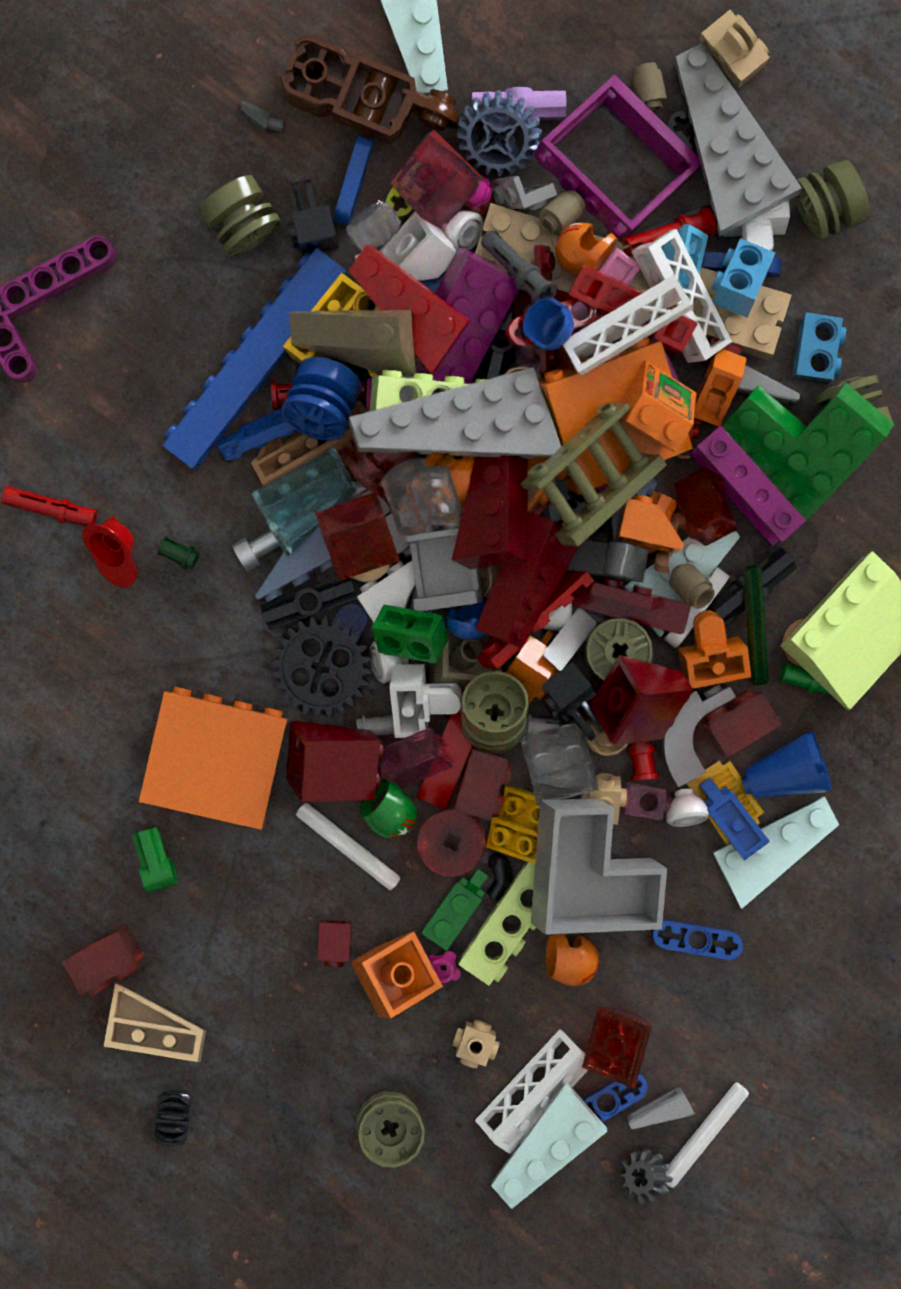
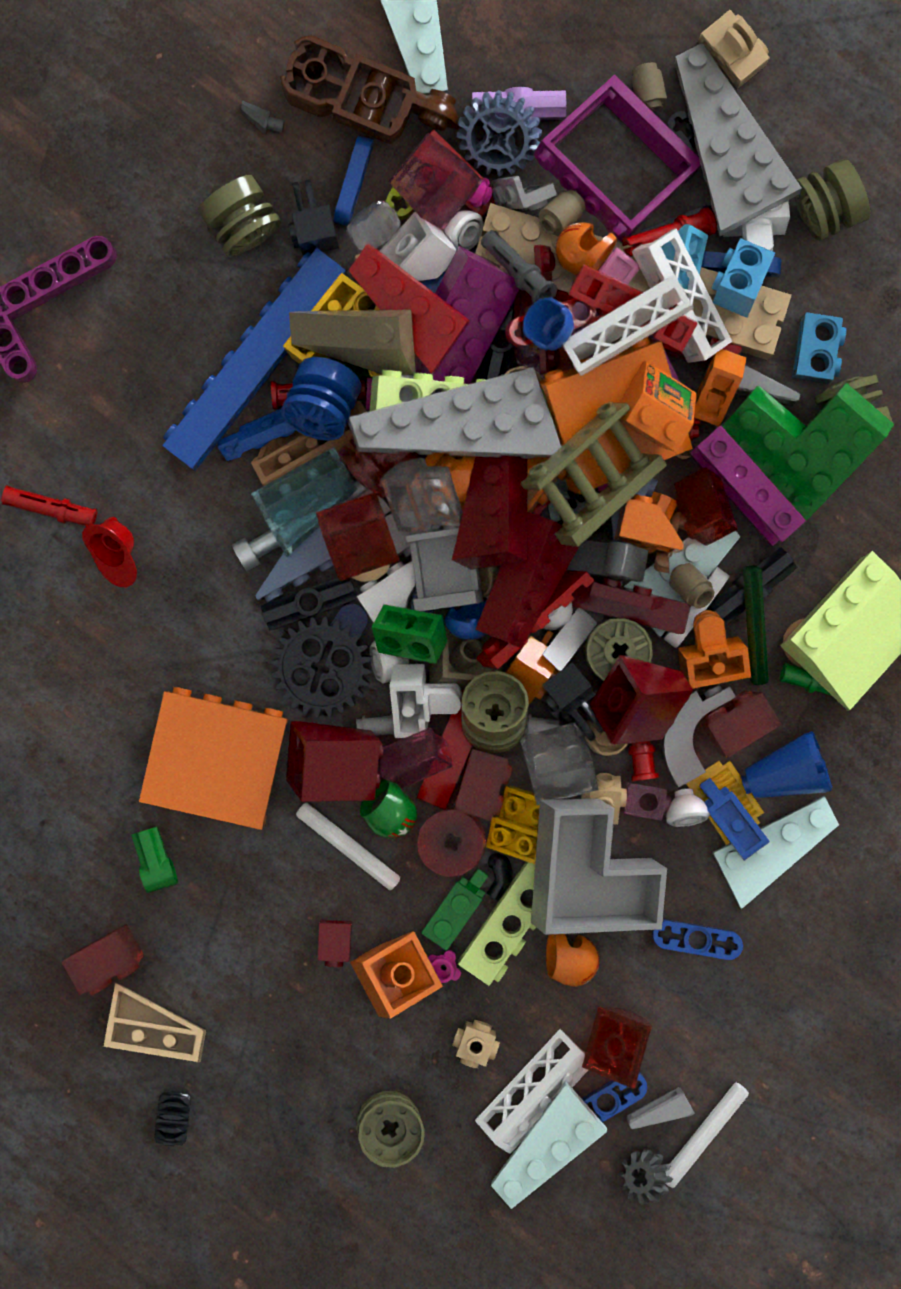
dark green pin [157,536,200,569] -> none

